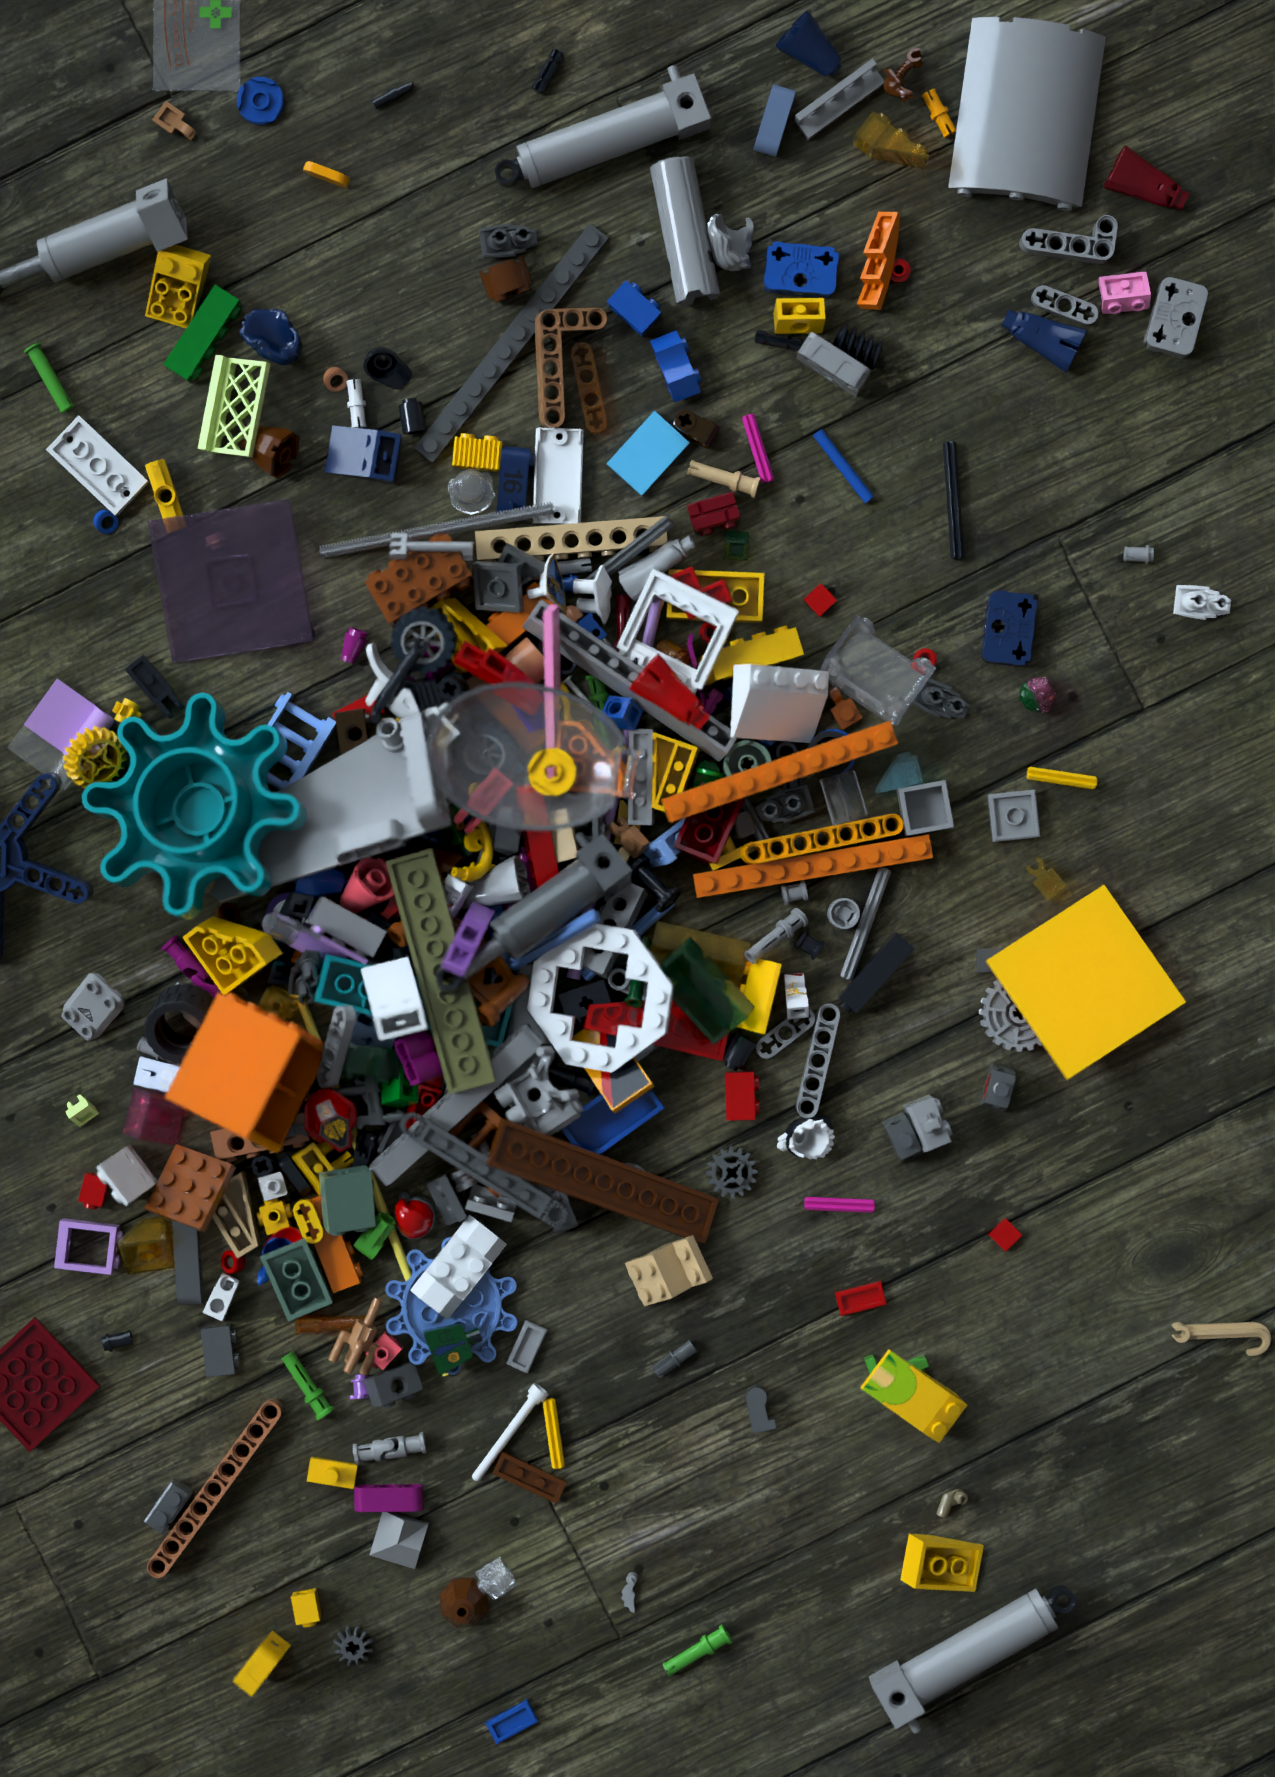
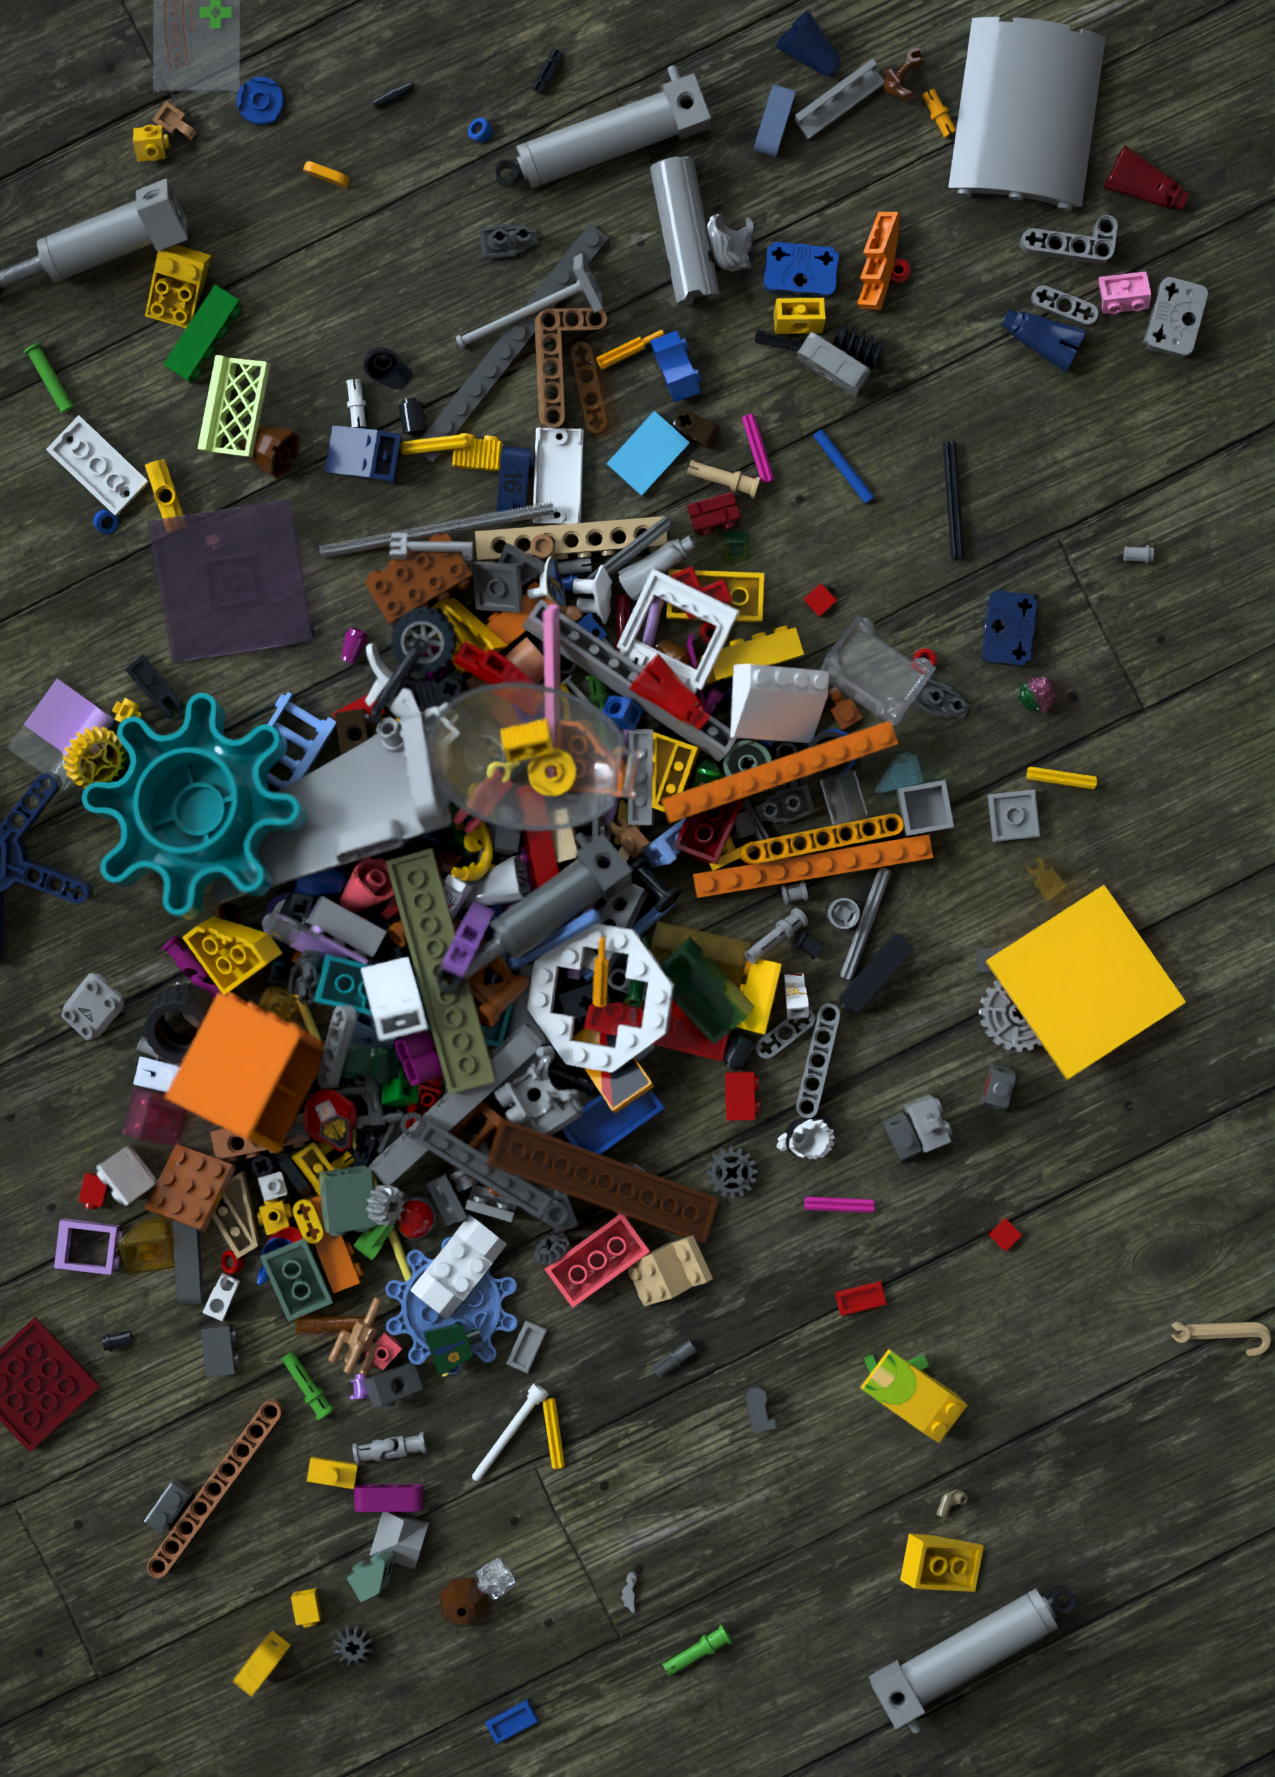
yellowish green tile [66,1094,99,1127] -> none
dark blue piece [239,308,303,366] -> none
nougat piece [323,367,348,392] -> none
clear helmet [448,469,495,515] -> none
reddish brown brick [479,256,534,303] -> none
reddish brown plate [492,1451,567,1504] -> none
blue brick [607,281,661,337] -> none
clear yellow slope [852,111,929,169] -> none
white connector [1173,585,1231,620] -> none
none -> yellow brick [133,125,170,162]
none -> sand green slope [347,1550,395,1602]
none -> light grey gear [365,1185,406,1226]
none -> yellow axle [400,434,469,455]
none -> light grey tile [456,253,603,349]
none -> blue piece [468,118,493,143]
none -> light yellow piece [486,761,520,783]
none -> yellow brick [501,719,555,764]
none -> medium nougat tile [530,534,554,559]
none -> dark grey gear [534,1232,569,1265]
none -> coral brick [545,1214,650,1308]
none -> light orange axle [593,937,609,1007]
none -> light orange axle [596,330,665,370]

